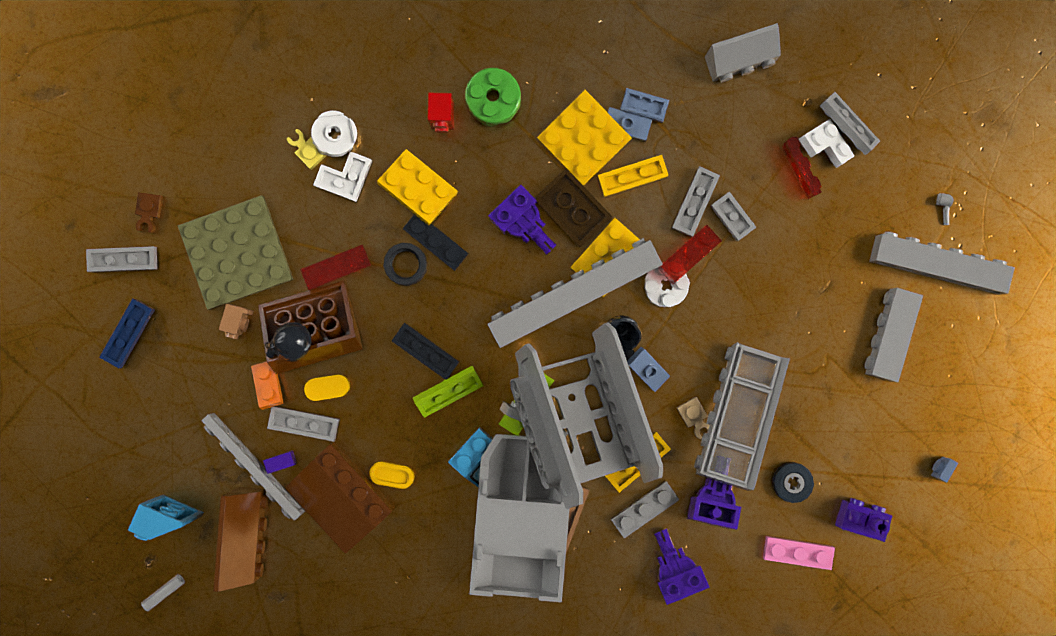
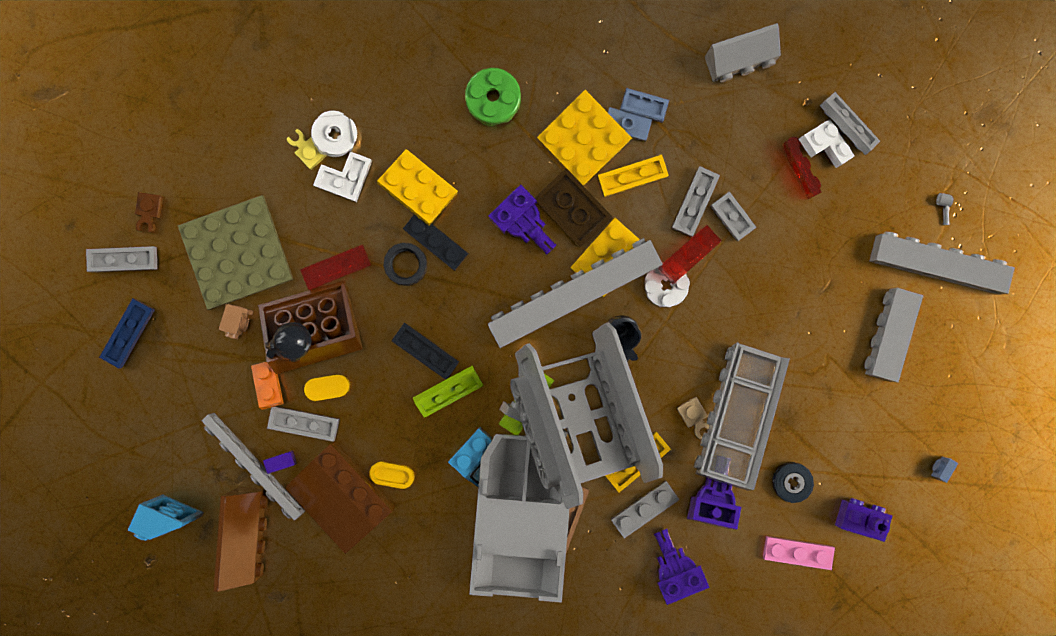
light grey piece [141,574,185,611] -> none
red brick [428,92,455,133] -> none
sand blue plate [627,347,670,392] -> none

